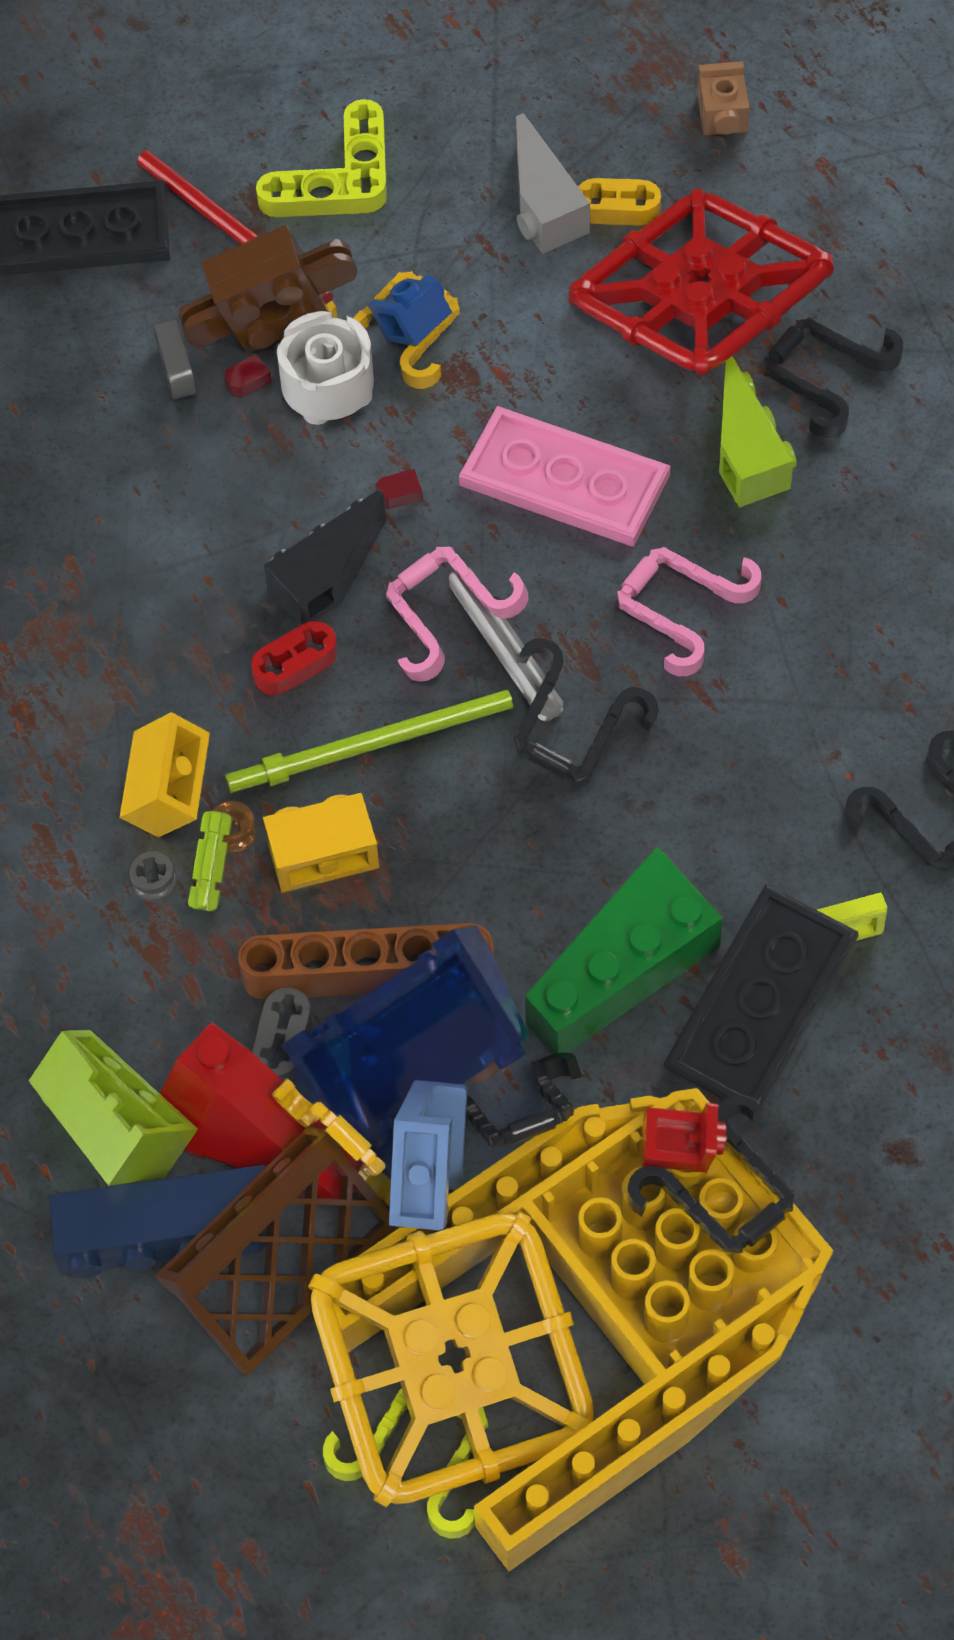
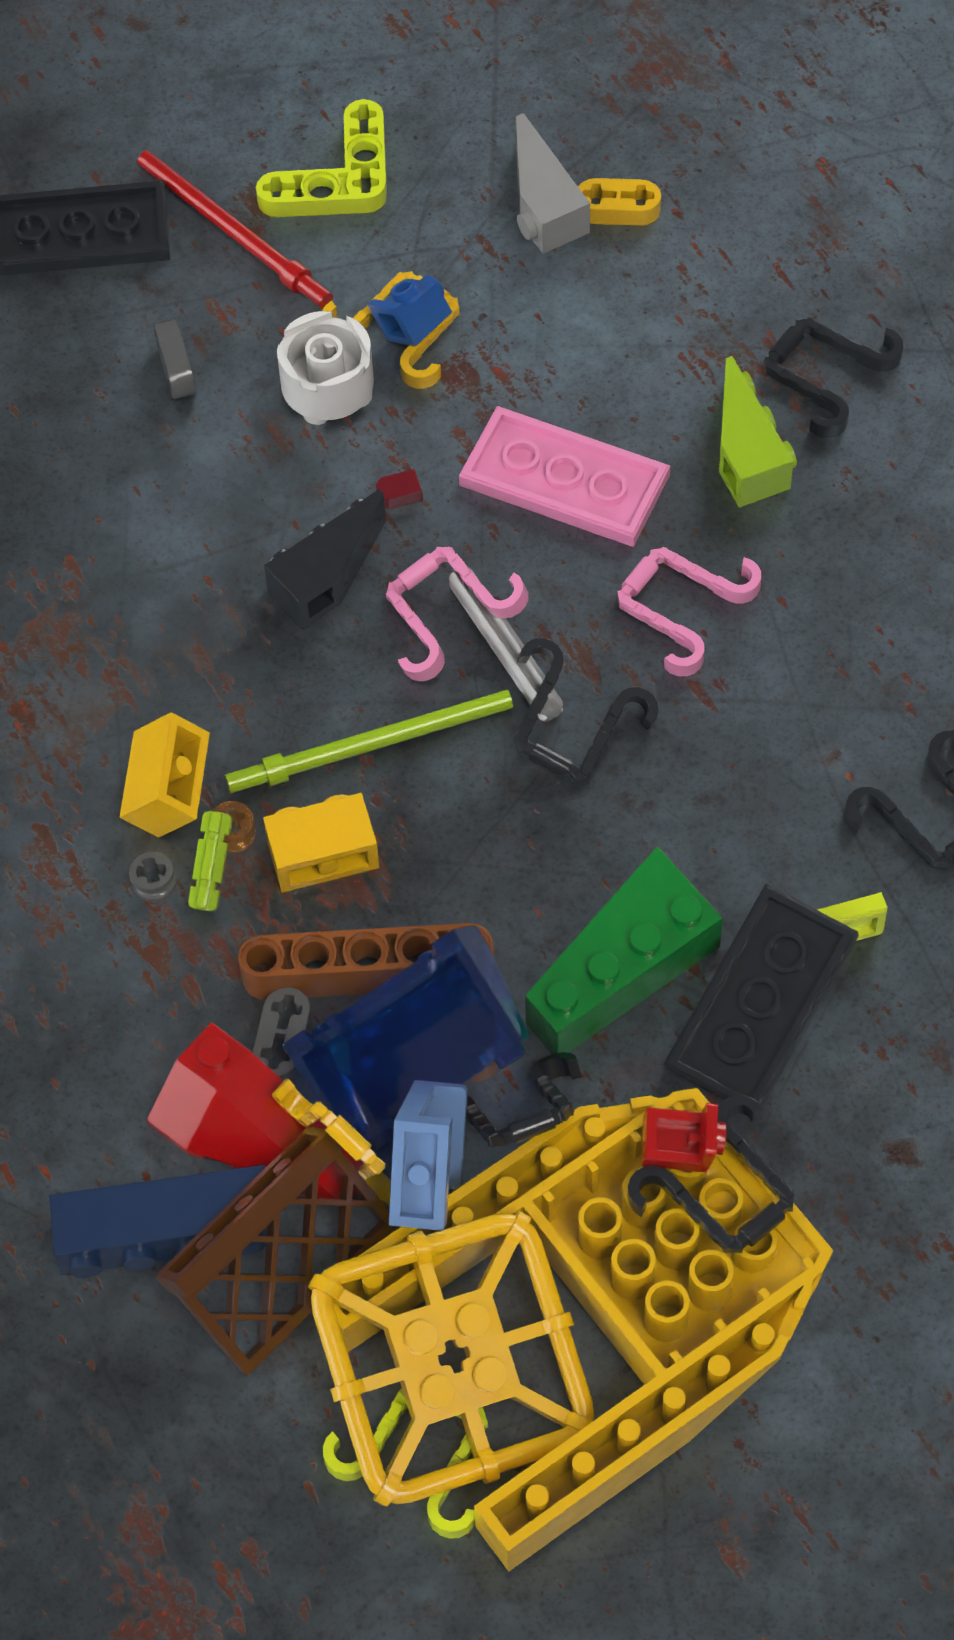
lime wedge [29,1030,198,1186] -> none
reddish brown brick [179,225,357,354] -> none
dark red piece [224,354,272,398] -> none
red beam [251,621,337,695] -> none
red plate [568,188,834,376] -> none
medium nougat brick [697,61,750,136] -> none

